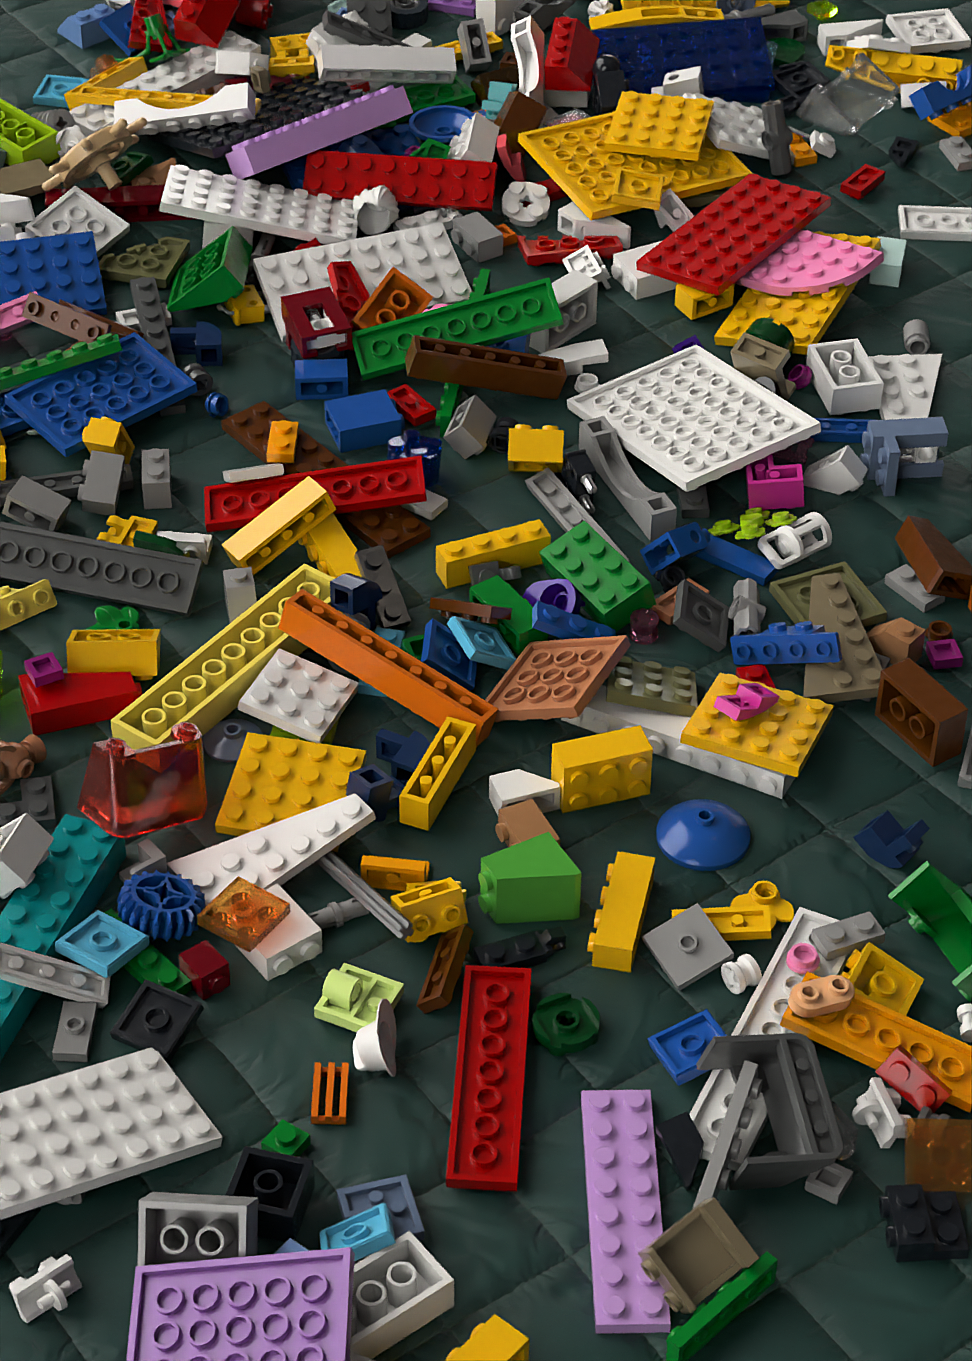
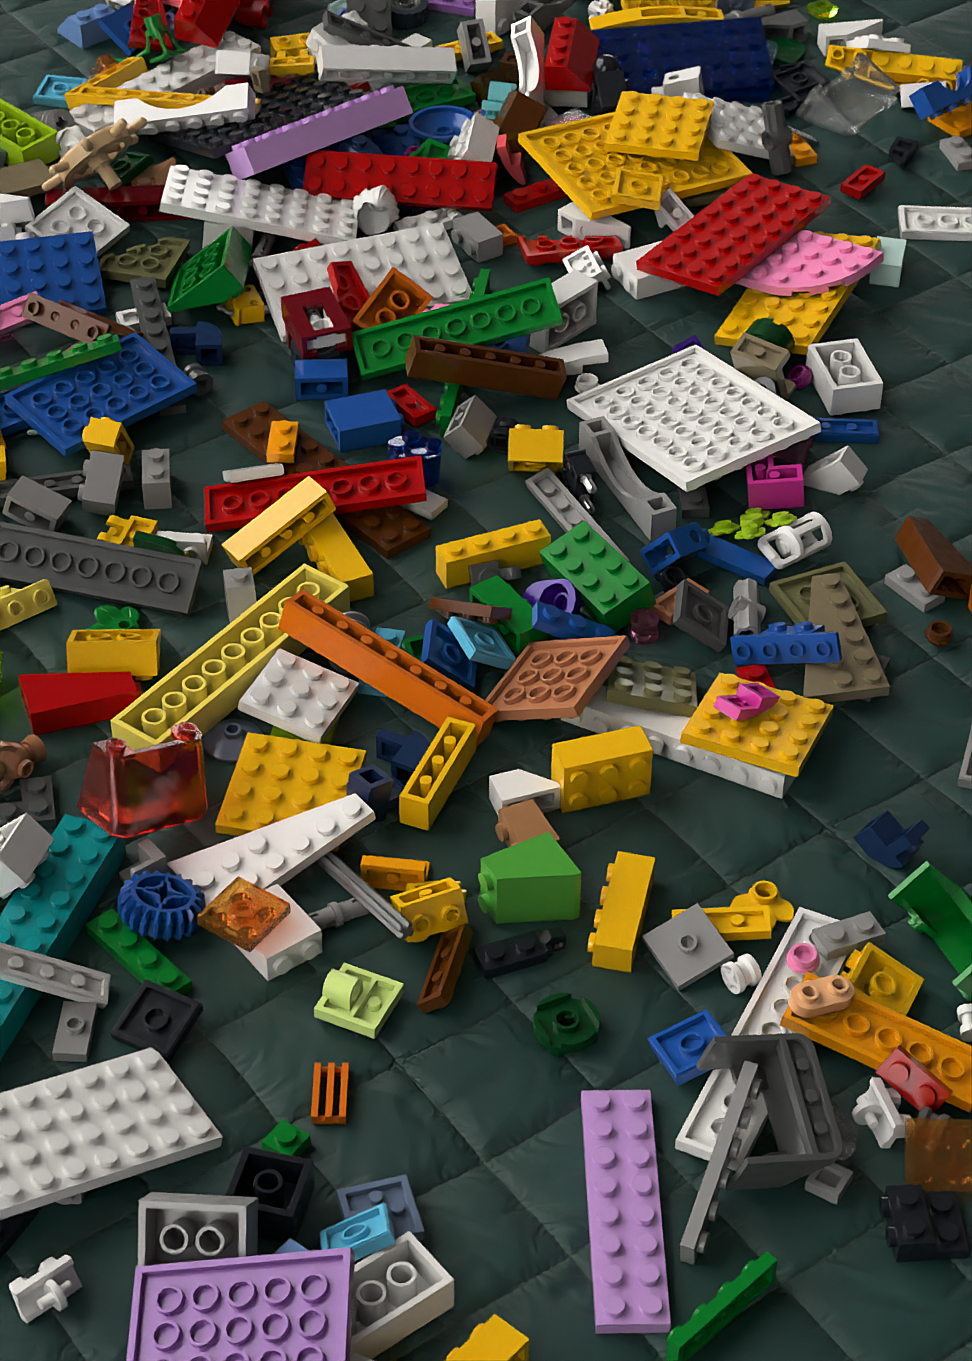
magenta plate [24,652,64,687] -> none
medium azure tile [55,910,149,978] -> none
dark red brick [179,940,230,1000] -> none
blue plate [205,392,229,418] -> none
dark blue brick [330,573,383,631] -> none
white piece [353,998,396,1077] -> none
black plate [354,545,411,629] -> none
red plate [446,965,532,1192] -> none
white plate [502,181,550,227] -> none
dark tan panel [638,1197,759,1314] -> none
blue dish [656,799,751,871] -> none
black slope [656,1111,704,1191] -> none
yellow brick [674,283,734,320] -> none
white plate [810,130,836,158] -> none
sand blue brick [859,417,949,496] -> none
medium nougat slope [866,617,926,665] -> none
white wing [868,354,942,420] -> none
reddish brown brick [875,658,968,767] -> none
white plate [886,8,971,55] -> none
light grey brick [903,319,930,355] -> none
magenta plate [925,639,963,670] -> none

